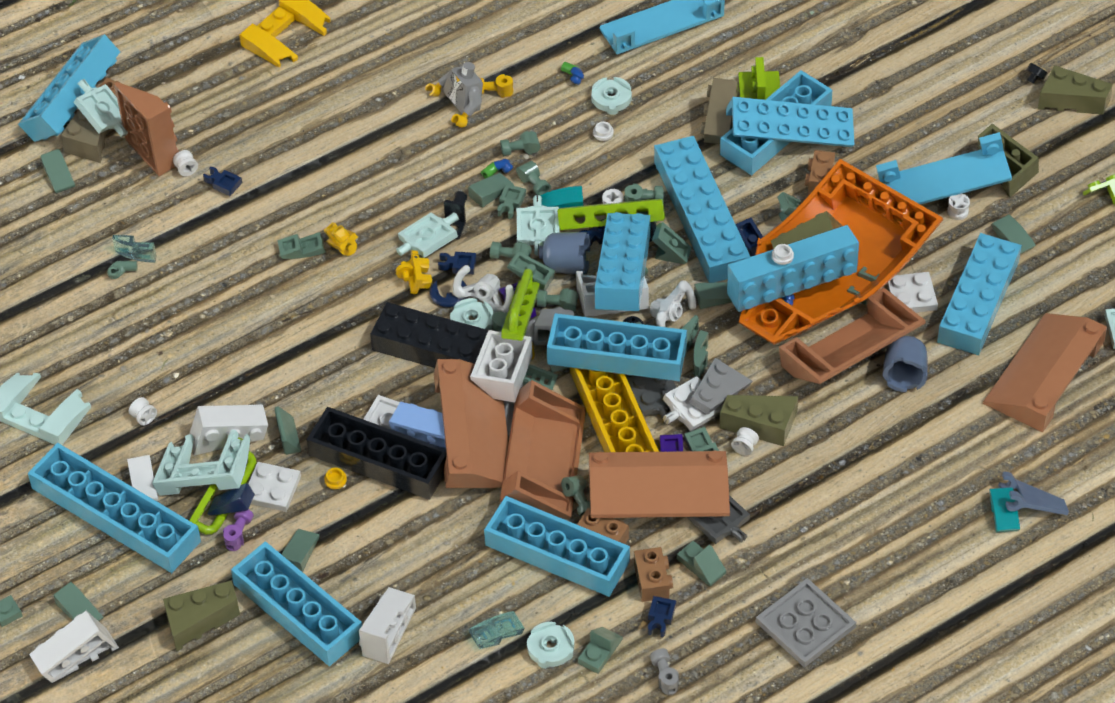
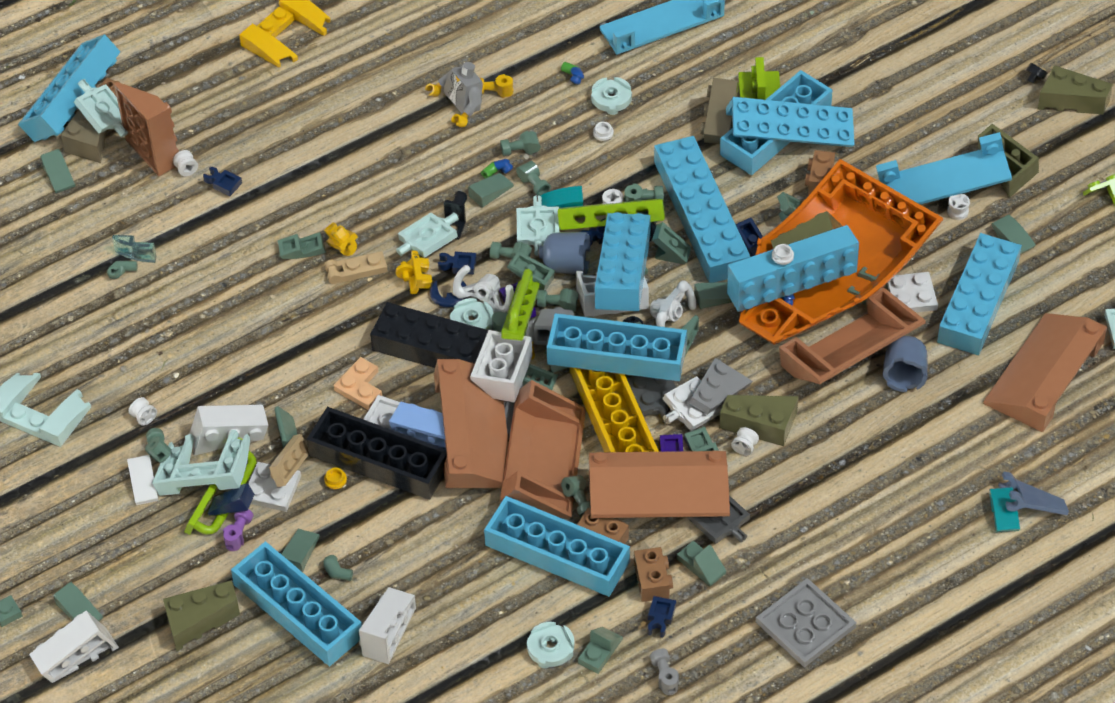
medium azure brick [28,443,201,573] -> none
clear light blue slope [469,611,525,649] -> none
sand green plate [498,184,526,219] -> none
sand green slope [693,330,709,379] -> none
none -> sand green leg [145,428,172,463]
none -> tan plate [269,434,309,487]
none -> sand green arm [323,555,353,581]
none -> tan plate [324,251,388,284]
none -> light nougat plate [333,357,382,411]

